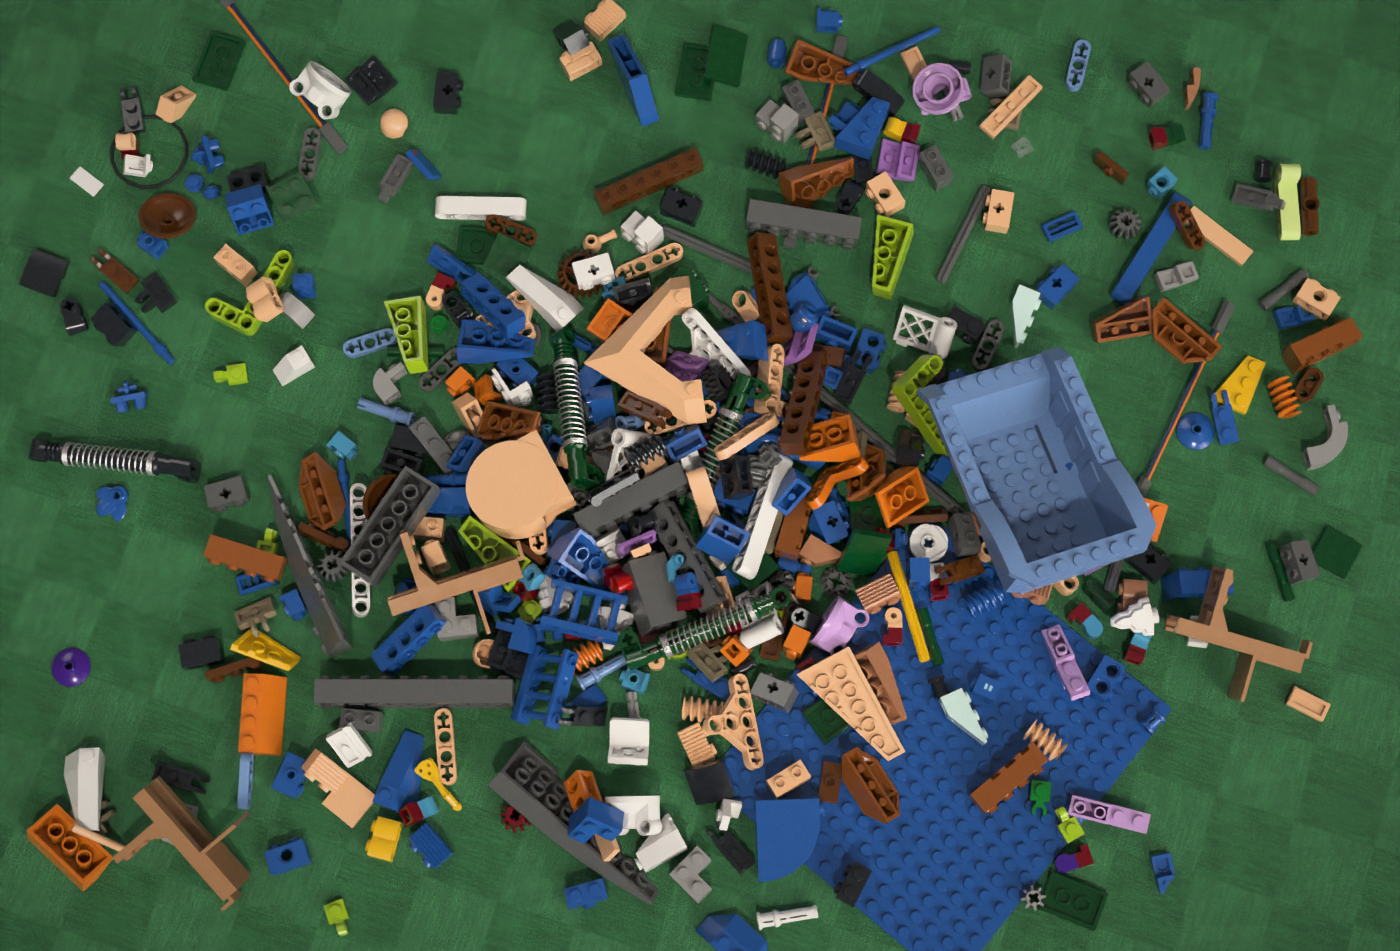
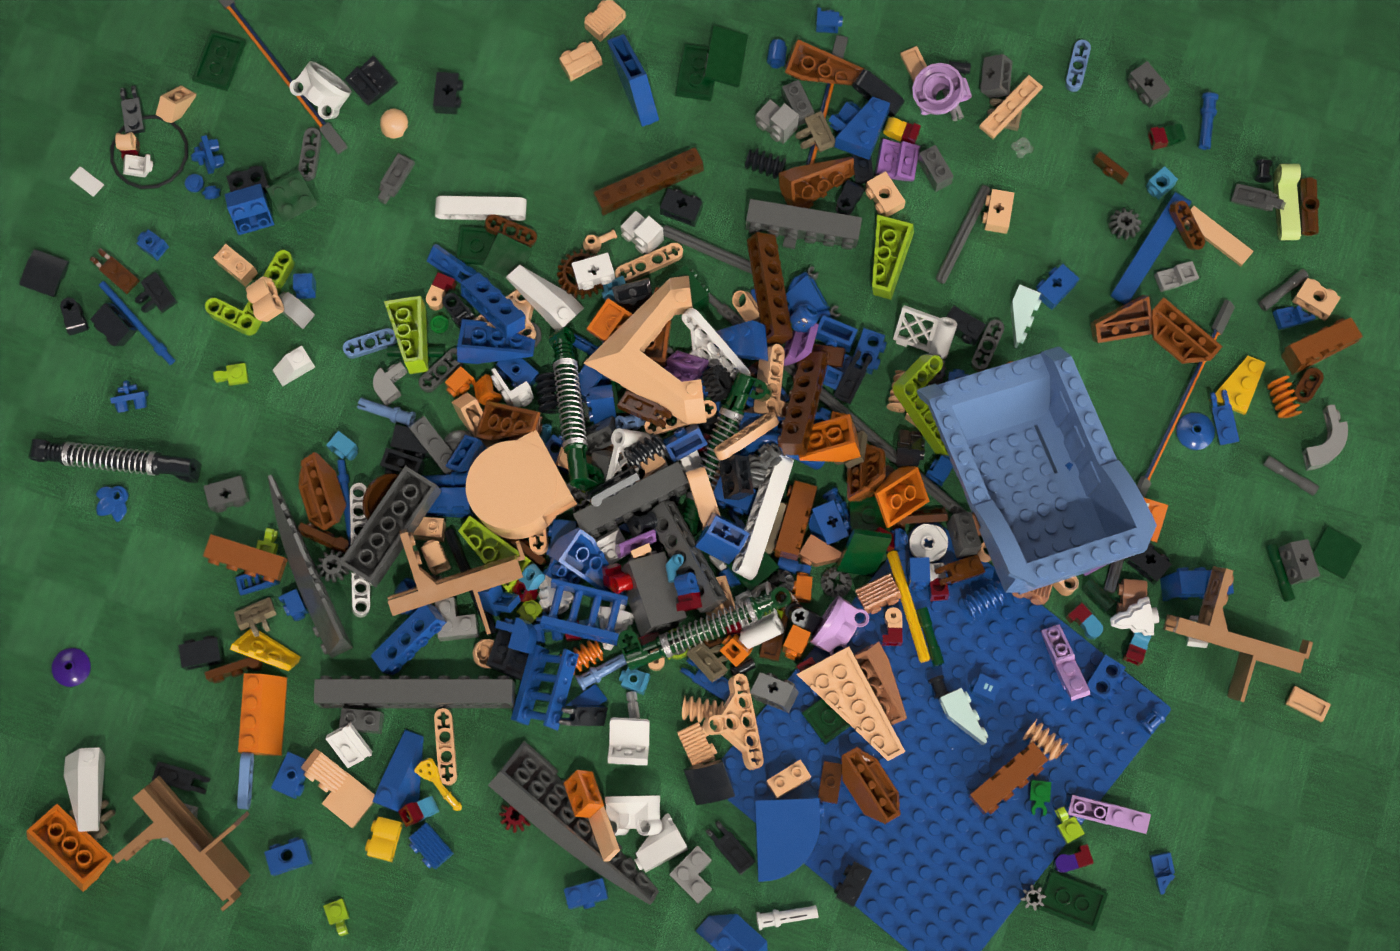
light nougat bar [71,823,125,851] -> none
reddish brown dish [138,193,196,239] -> none
blue tile [406,149,442,180] -> none
black brick [552,20,590,55] -> none
blue brick [567,797,624,844] -> none
white bracket [716,799,742,831] -> none
blue slope [772,467,812,516] -> none
orange beam [806,457,869,510] -> none
blue bar [844,26,940,76] -> none
blue tile [1041,211,1083,243] -> none
nougat slope [1183,68,1201,110] -> none

